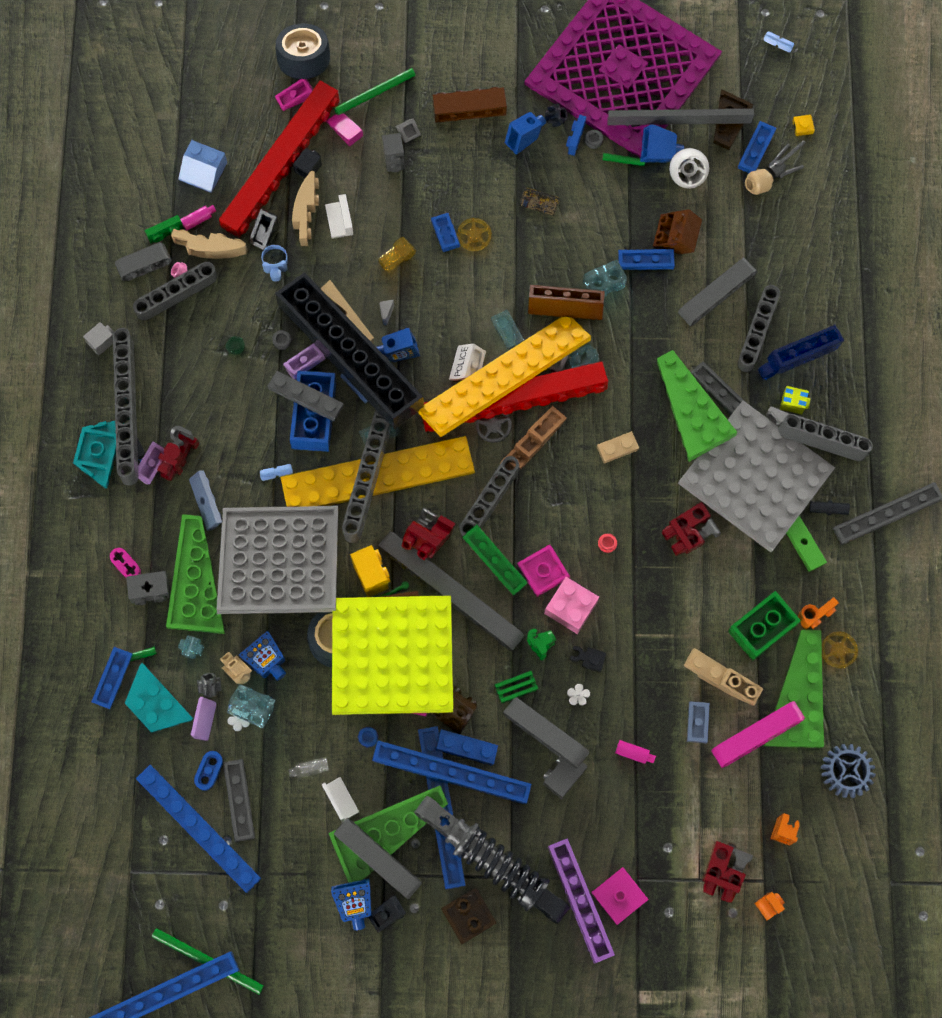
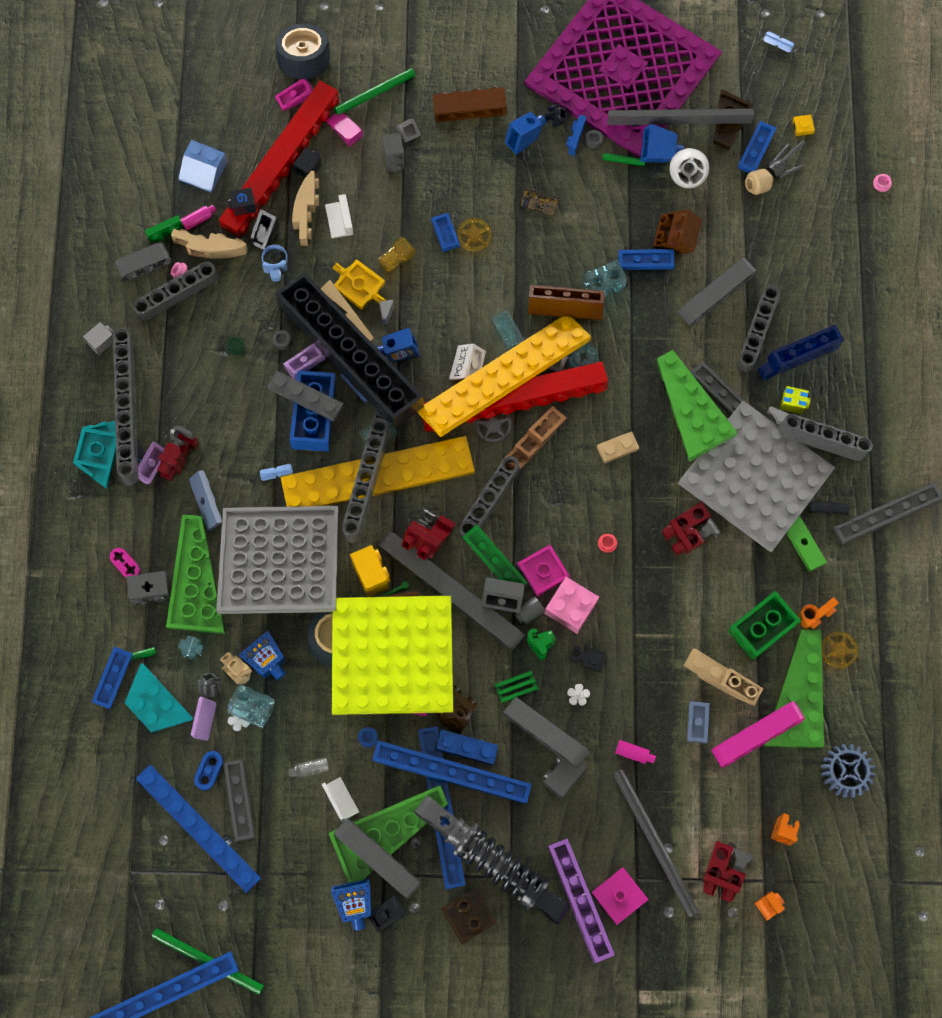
none -> black brick [227,187,256,216]
none -> yellow plate [333,259,386,310]
none -> dark grey brick [481,577,524,613]
none -> dark grey brick [514,596,545,626]
none -> dark grey axle [613,770,699,917]
none -> bright pink plate [873,174,892,192]

